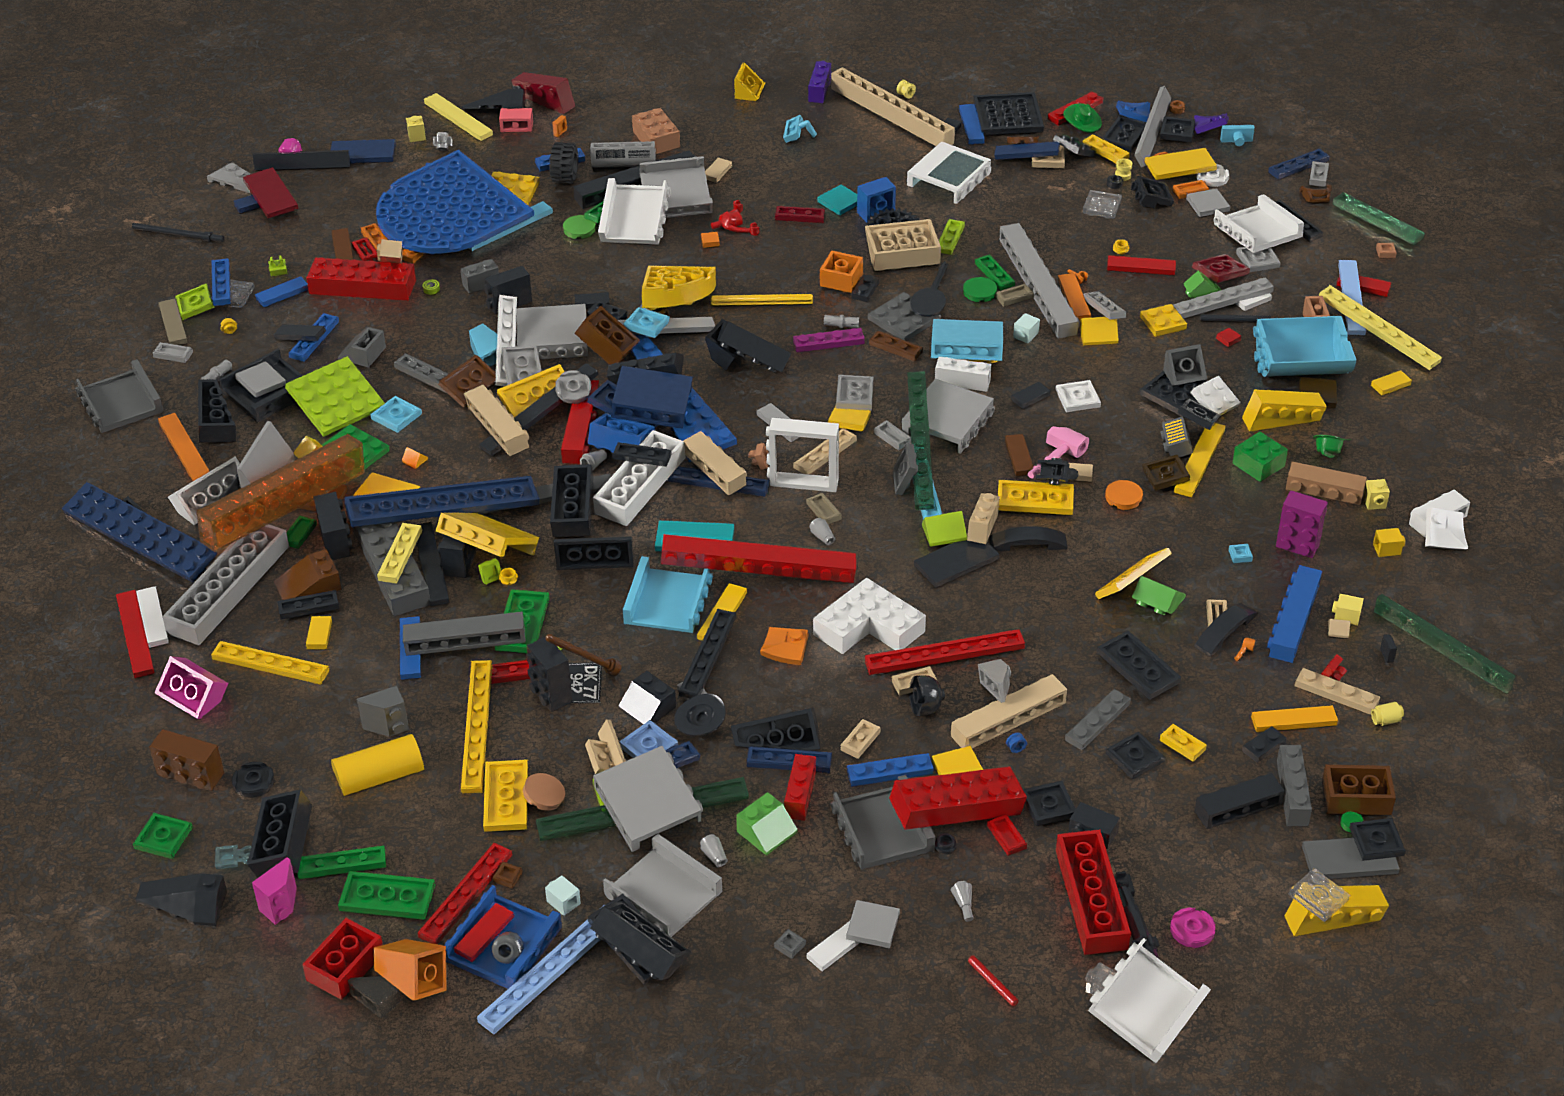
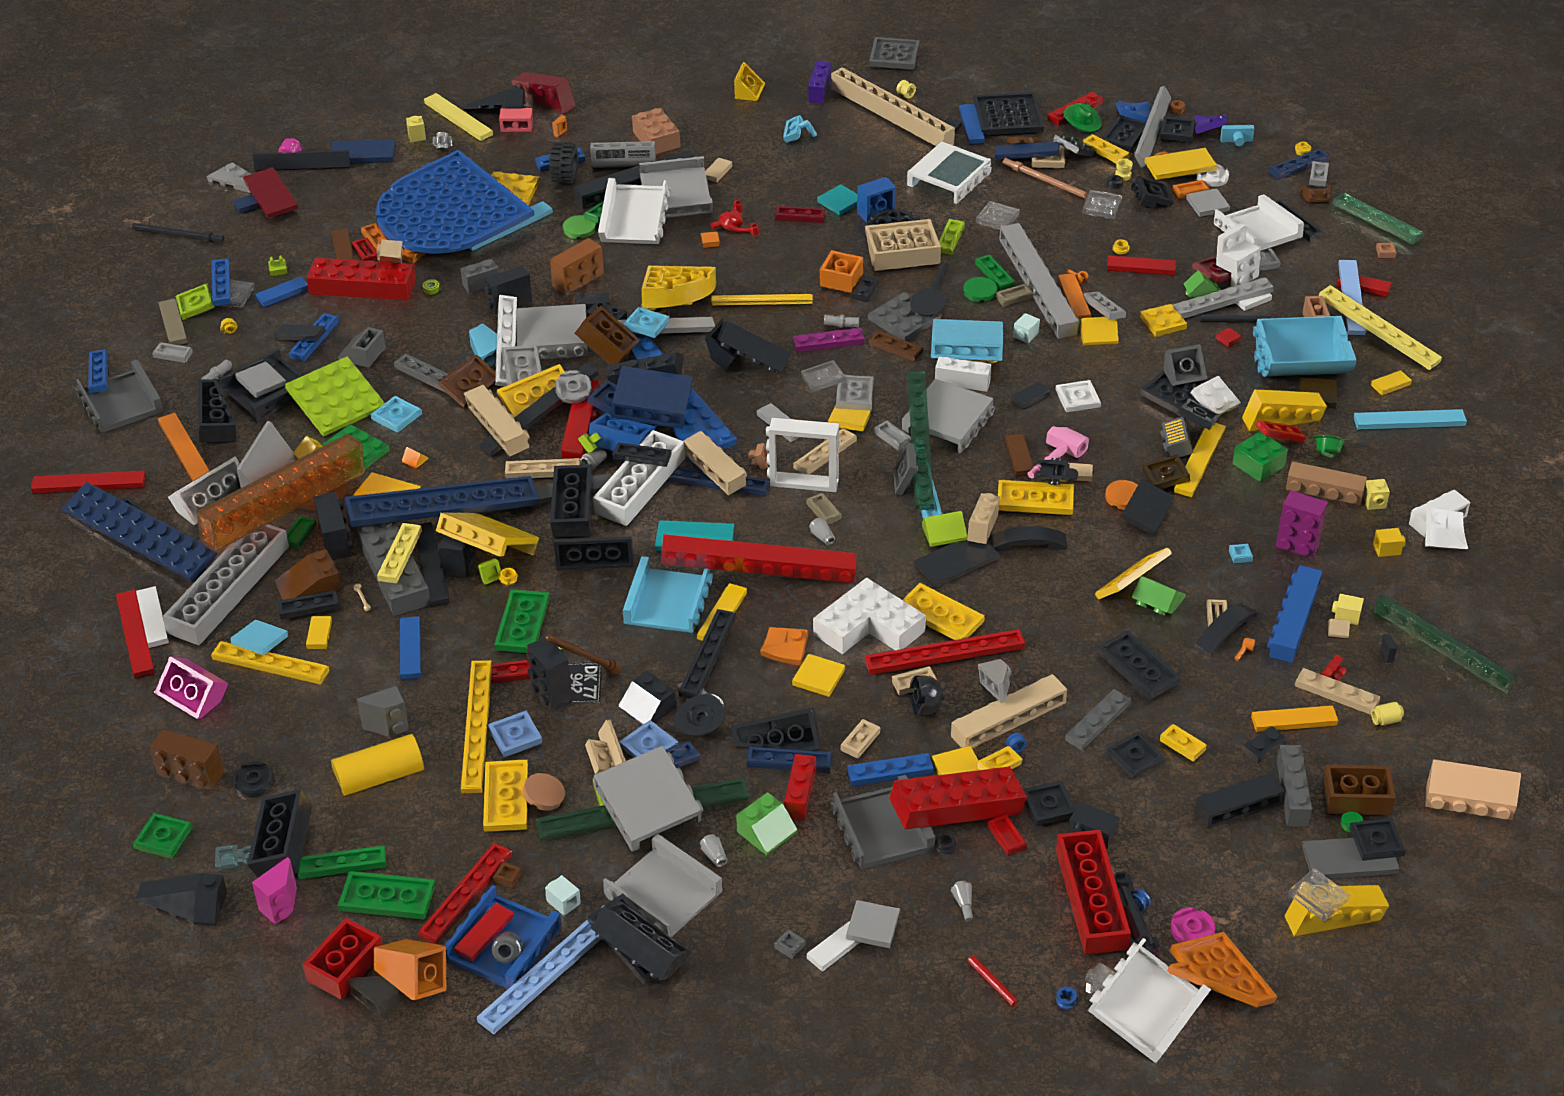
dark grey brick [403,612,526,656] -> none
none -> red tile [31,471,146,494]
none -> blue tile [88,349,108,393]
none -> medium azure tile [231,619,288,655]
none -> tan hinge [354,584,371,612]
none -> medium blue plate [488,711,543,757]
none -> tan plate [505,458,580,478]
none -> dark orange brick [550,238,604,295]
none -> lime tile [578,432,601,453]
none -> yellow tile [792,654,845,697]
none -> clear tile [801,360,846,392]
none -> dark grey plate [869,37,919,70]
none -> yellow plate [903,583,985,640]
none -> clear tile [976,201,1020,230]
none -> yellow plate [977,746,1023,770]
none -> nougat bar [1003,158,1087,199]
none -> blue bush [1056,986,1077,1009]
none -> black tile [1120,479,1175,536]
none -> blue bush [1132,889,1151,912]
none -> orange wing [1168,932,1278,1007]
none -> white bracket [1216,223,1261,287]
none -> red tile [1256,420,1307,442]
none -> yellow plate [1295,142,1311,156]
none -> medium azure tile [1354,409,1467,430]
none -> light nougat slope [1425,759,1521,820]

